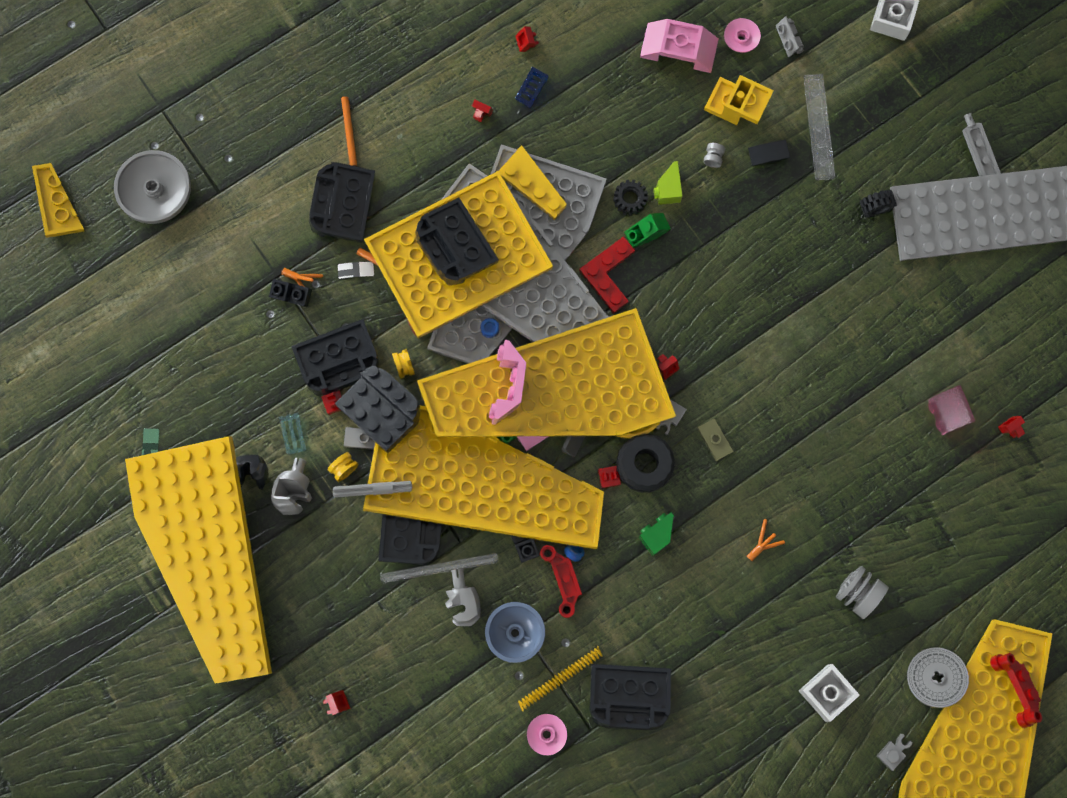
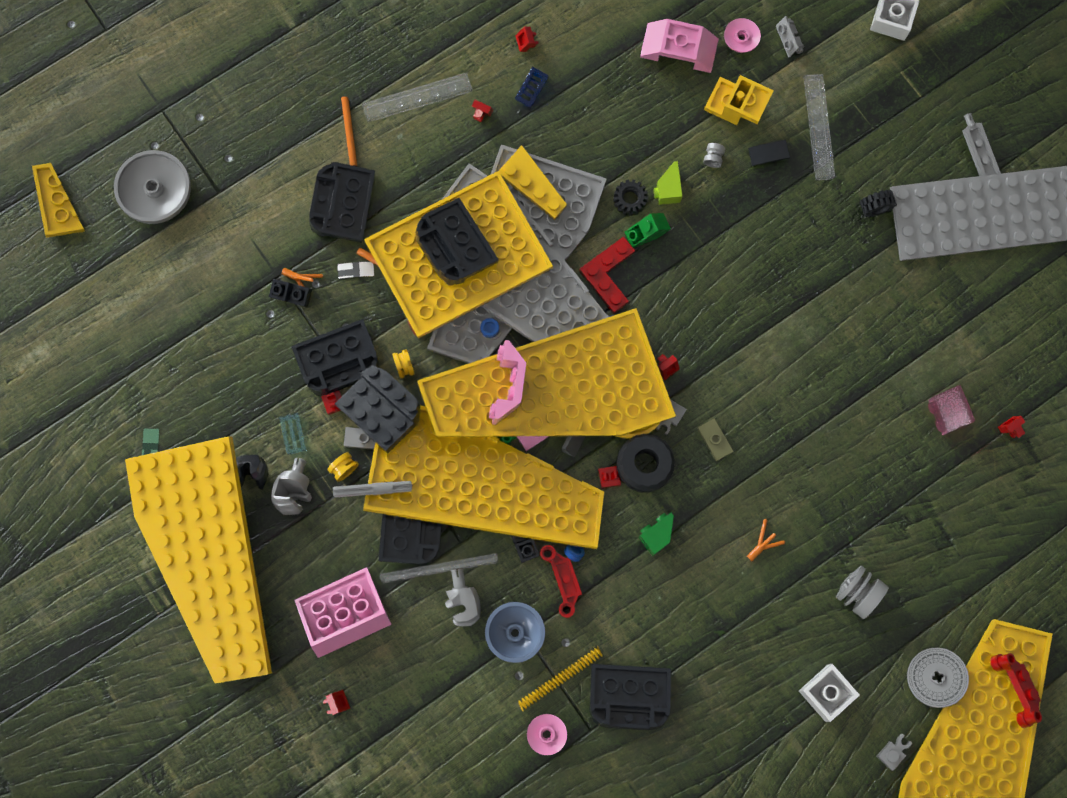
none -> bright pink slope [294,567,391,658]
none -> clear tile [362,72,472,123]

